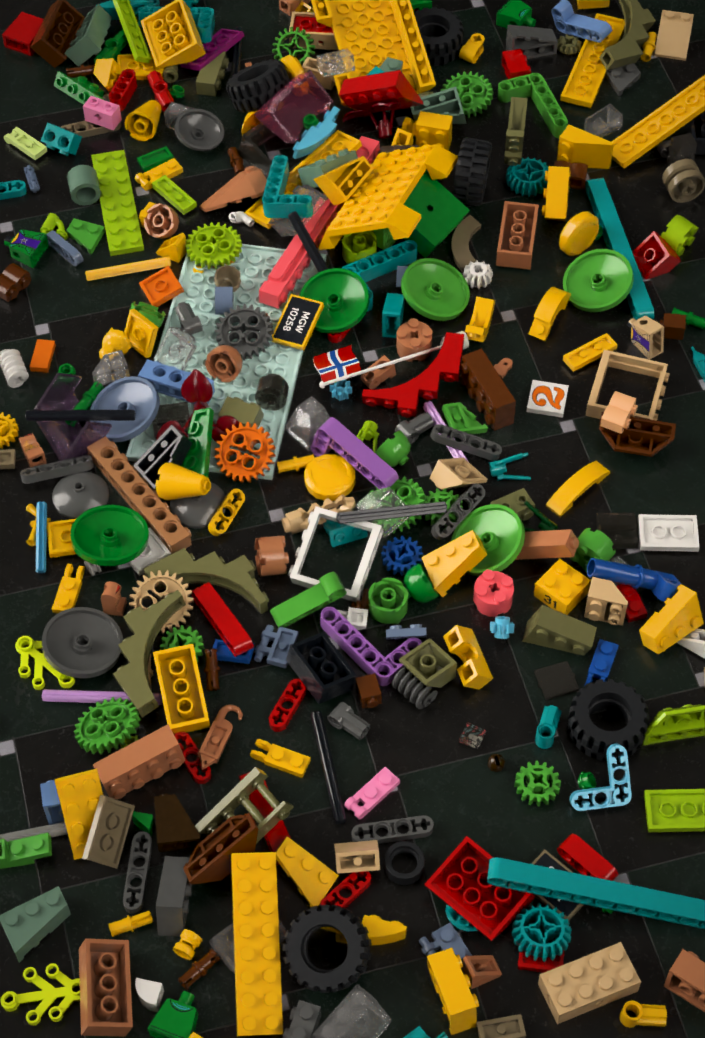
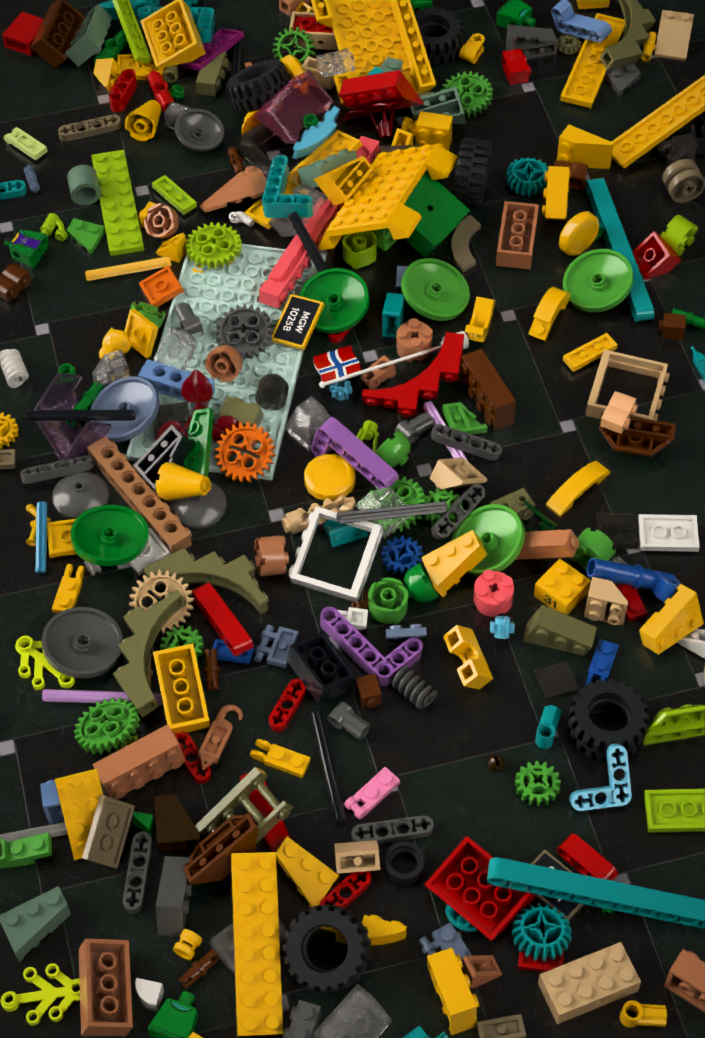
nougat leg [18,433,47,467] -> none
orange tile [30,339,56,373] -> none
teal brick [41,122,82,156] -> none
sand blue beam [47,230,83,266] -> none
green bracket [54,71,105,105] -> none
reddish brown pin [66,65,95,78] -> none
bright pink brick [83,96,122,130] -> none
nougat leg [101,581,127,617] -> none
yellow axle [108,911,153,937] -> none
yellow plate [135,158,183,191] -> none
green tile [137,146,174,172] -> none
yellow beam [208,488,245,536] -> none
dark tan hair [214,265,241,292] -> none
sand blue brick [215,287,234,315] -> none
bright green beam [270,572,347,629] -> none
yellow pin [277,454,314,473] -> none
teal beam [342,240,417,312] -> none
olive slope [399,638,457,688] -> none
clear smoke tile [459,722,486,750] -> none
white gear [463,260,493,289] -> none
teal plant [489,453,531,480] -> none
nougat piece [494,358,512,379] -> none
bright green beam [497,73,568,138] -> none
olive arch [504,97,528,166] -> none
white tile [527,380,569,418] -> none
green plate [578,771,596,789] -> none
clear slope [584,104,623,138] -> none
tan torso [627,316,664,360] -> none

